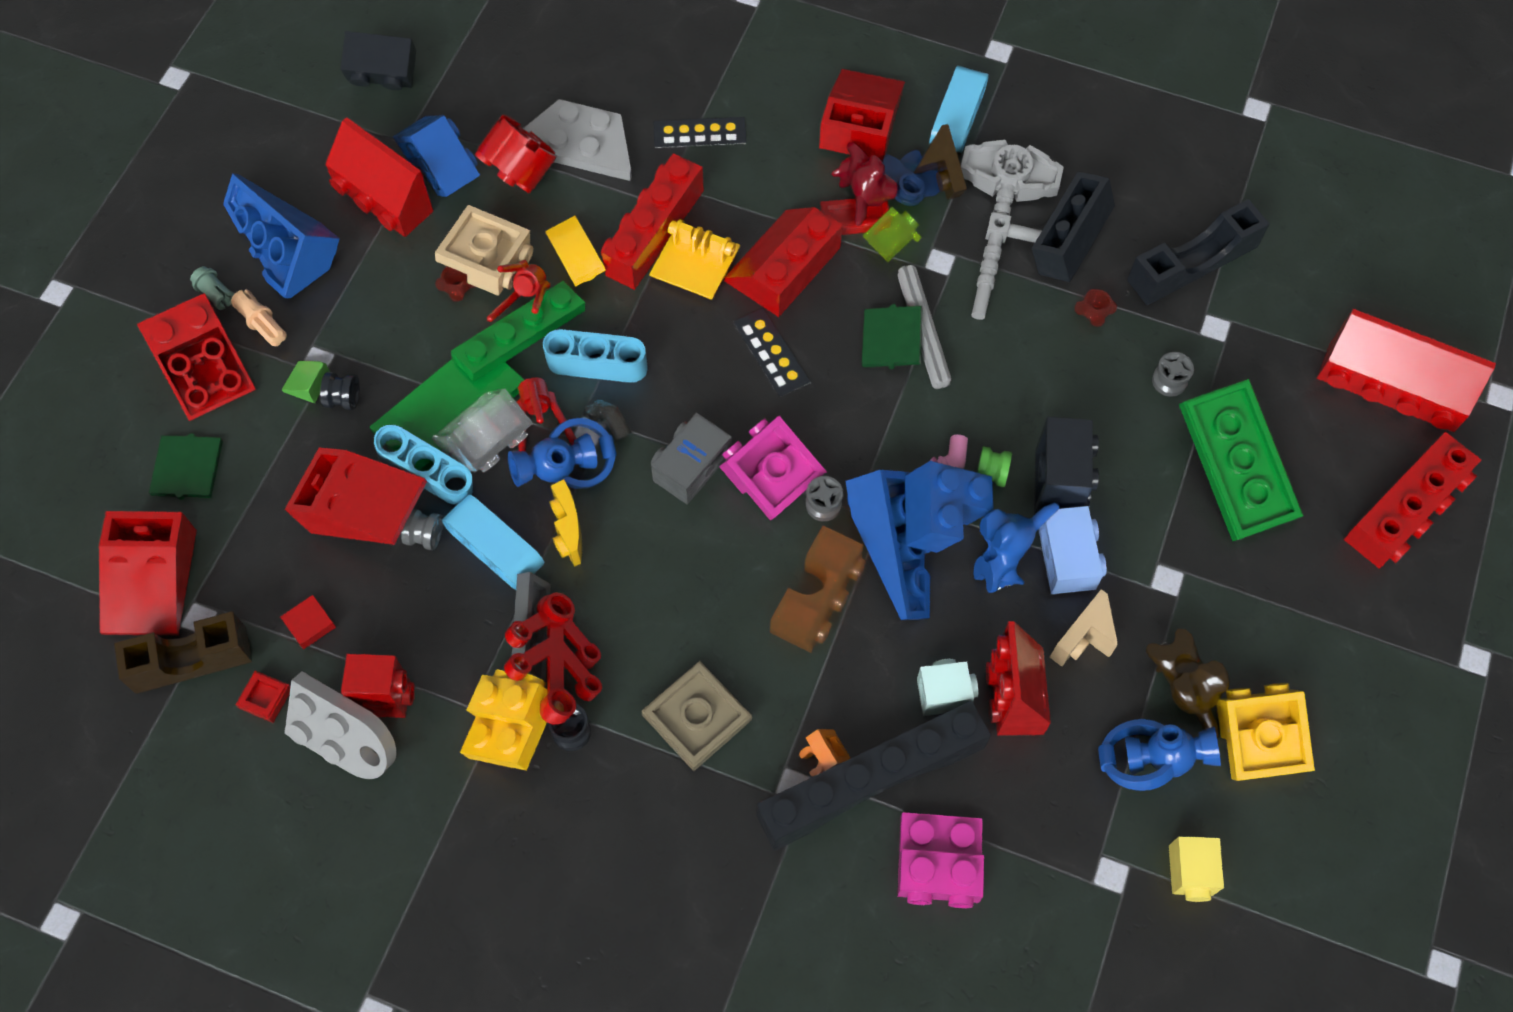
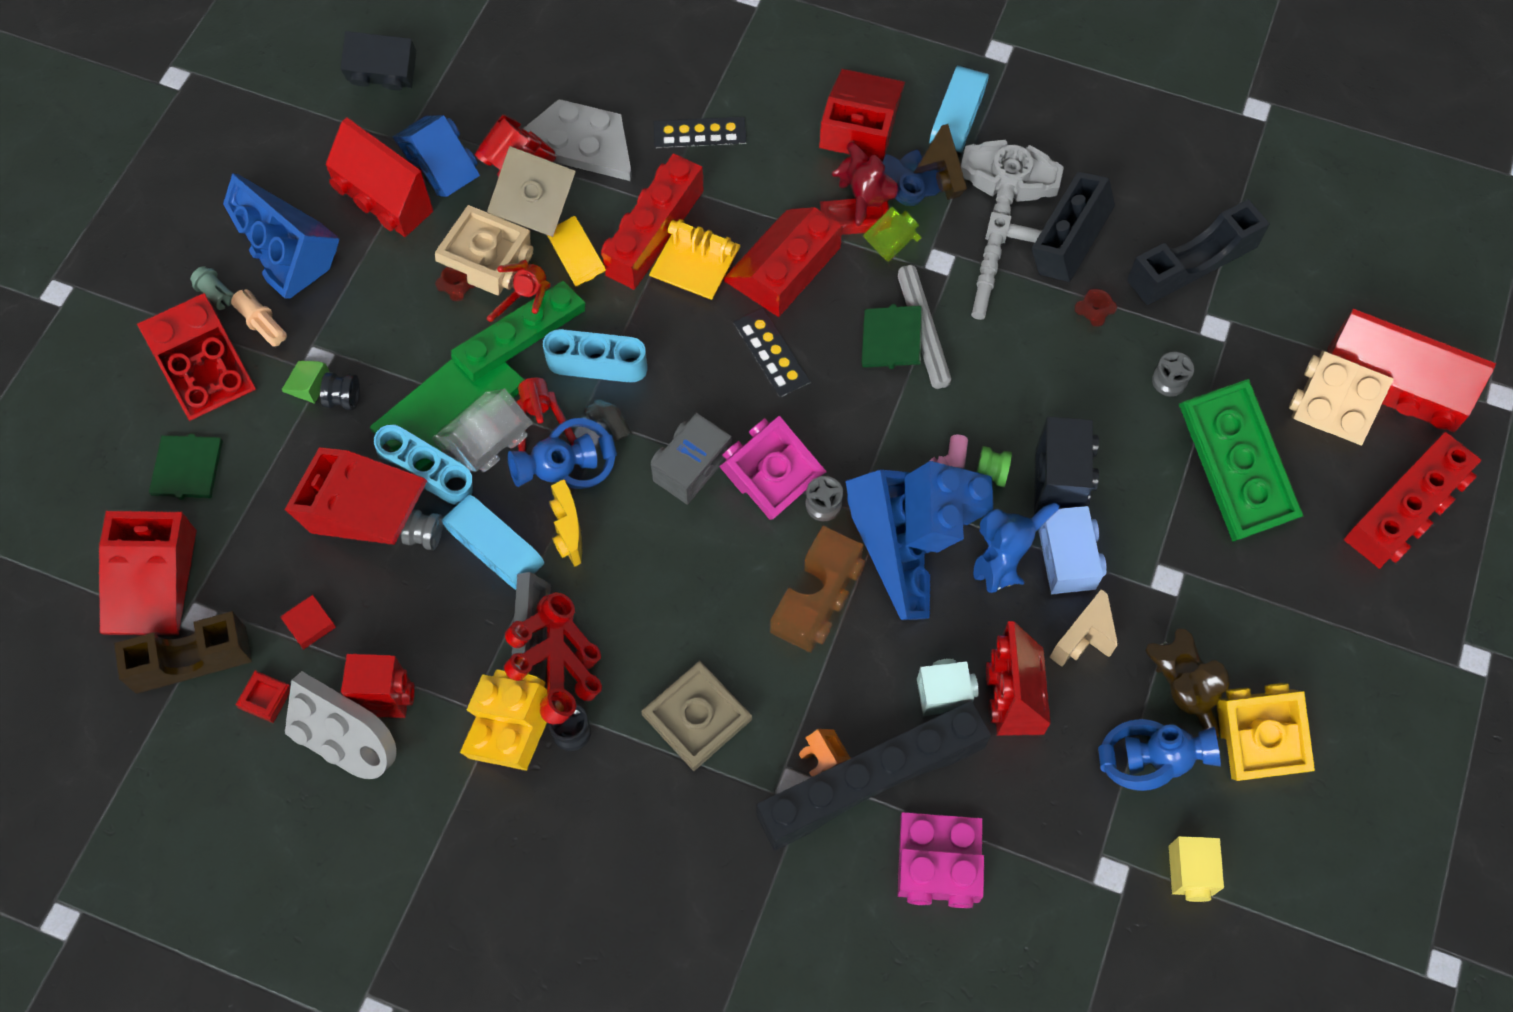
none -> plate [487,146,576,237]
none -> tan plate [1289,351,1394,446]

